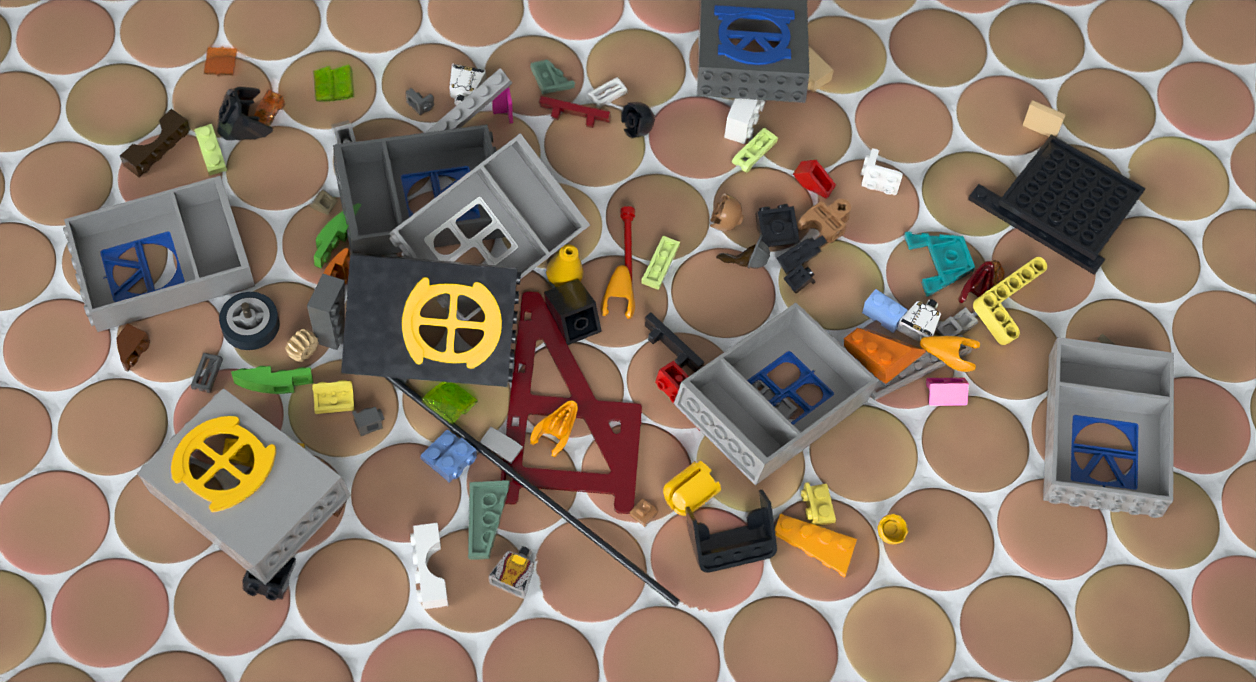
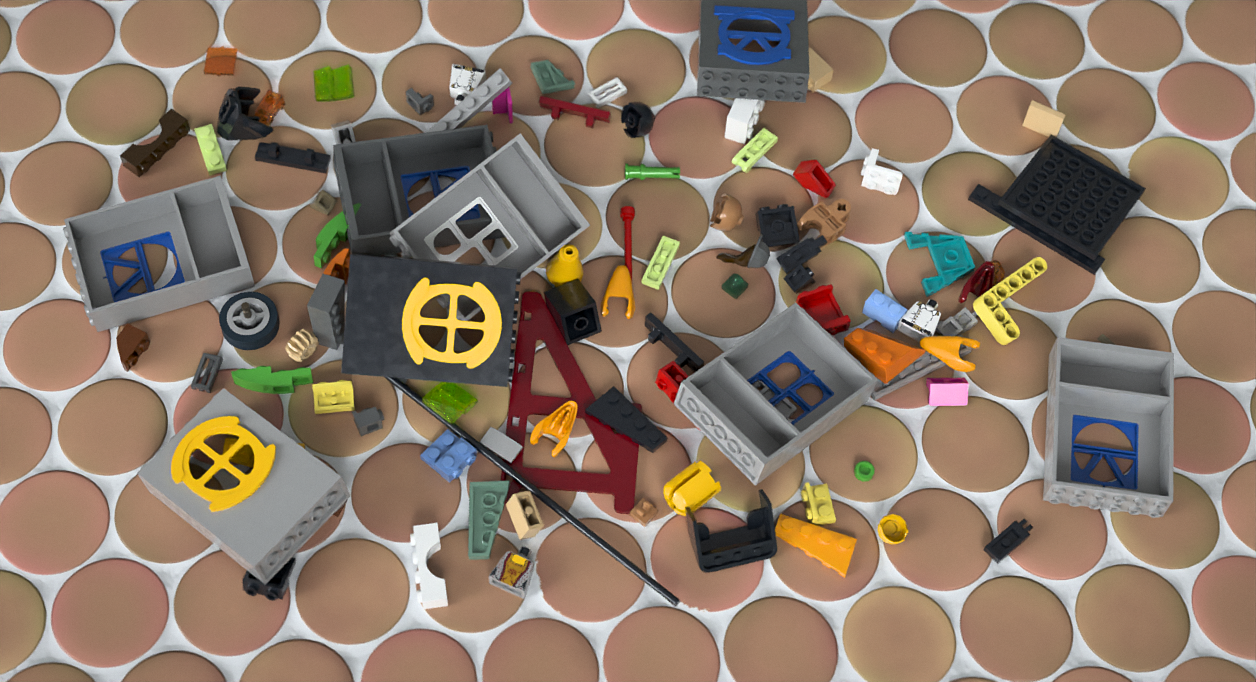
none -> black hinge [255,142,331,174]
none -> tan brick [506,491,544,540]
none -> black wing [585,386,668,453]
none -> bright green pin [625,163,680,180]
none -> clear green tile [722,273,748,299]
none -> red panel [796,284,851,335]
none -> bright green tile [854,461,875,482]
none -> black hinge [983,518,1033,564]

